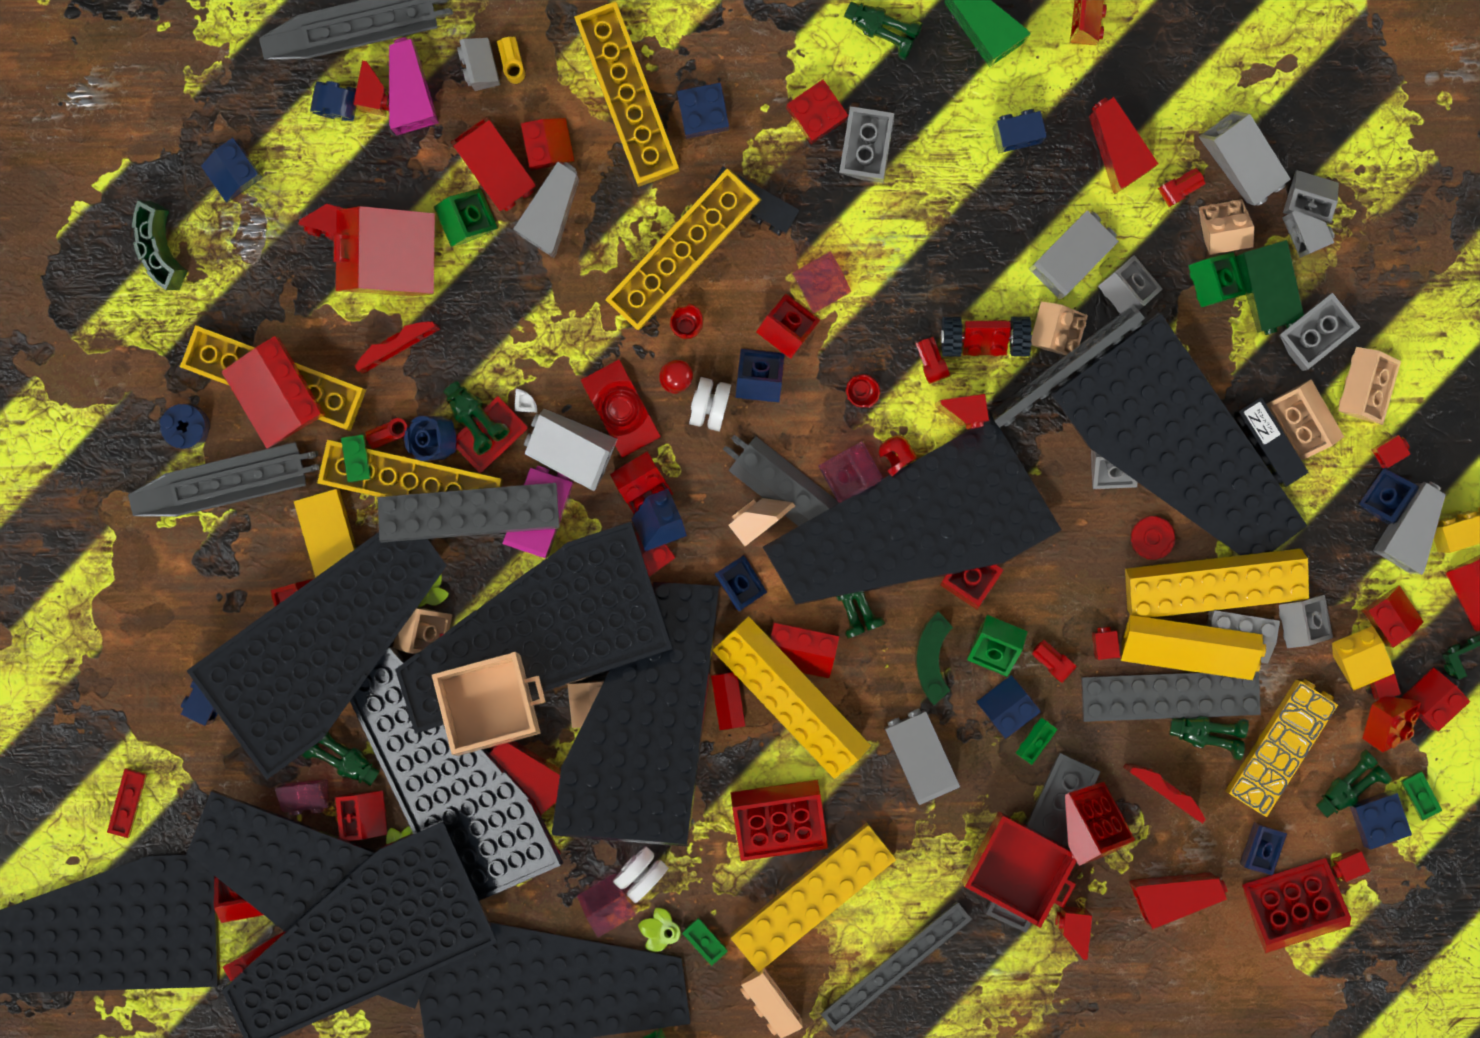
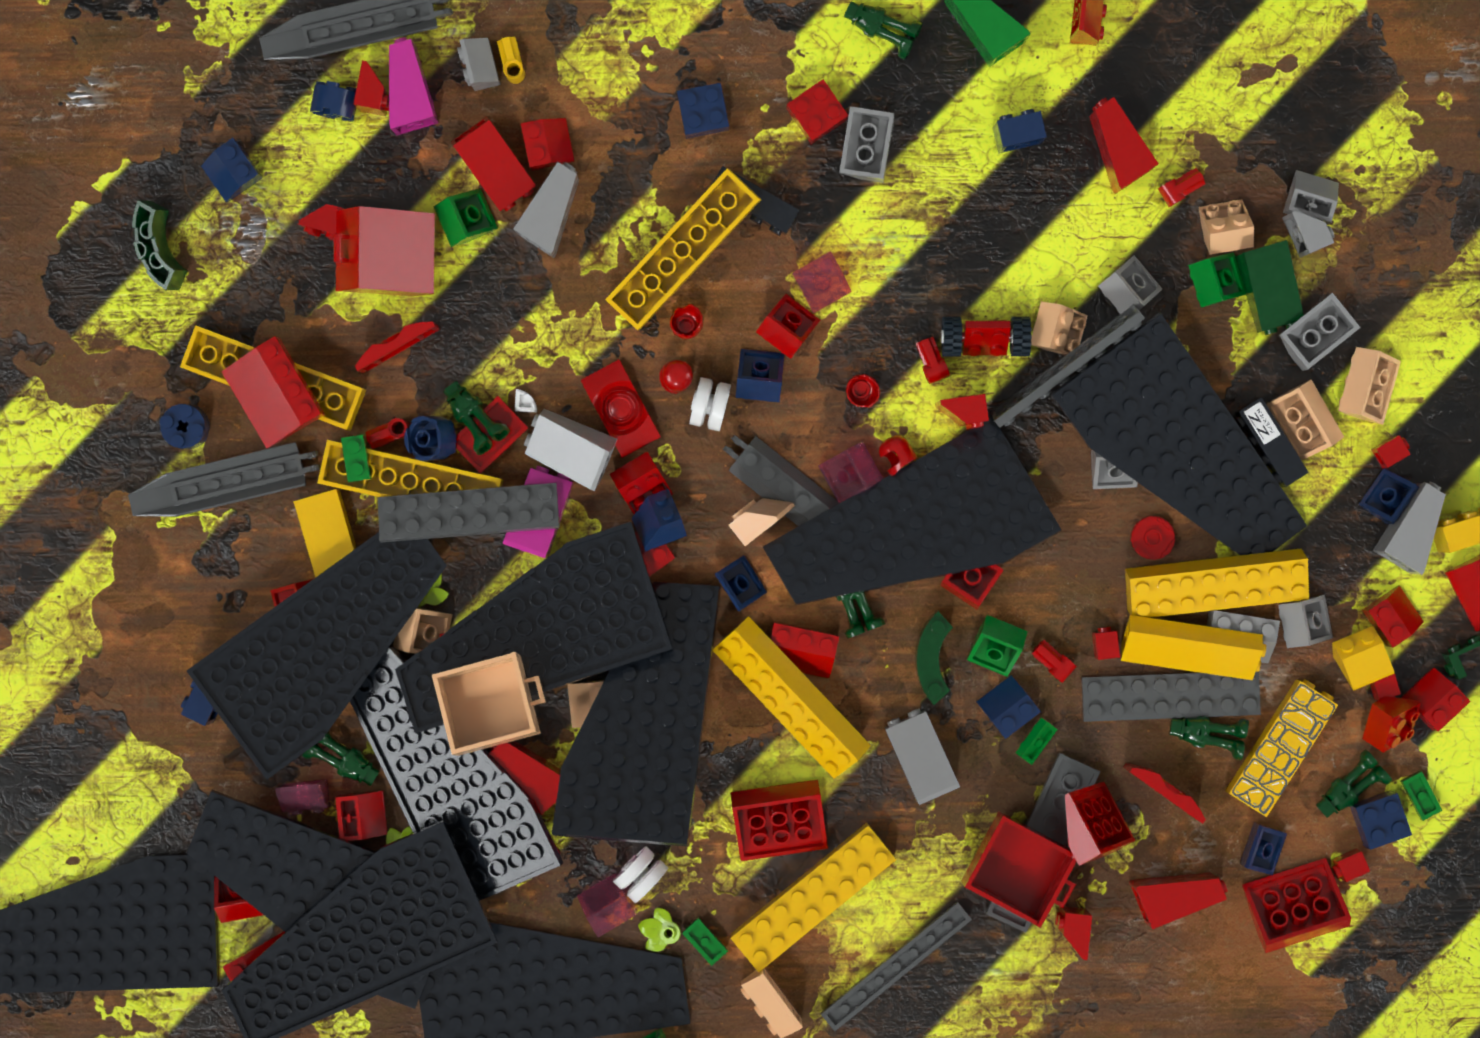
red tile [107,768,147,838] -> none
yellow brick [574,1,680,187] -> none
red piece [711,672,745,730] -> none
light grey slope [1029,210,1119,300] -> none
light grey slope [1199,111,1291,206] -> none

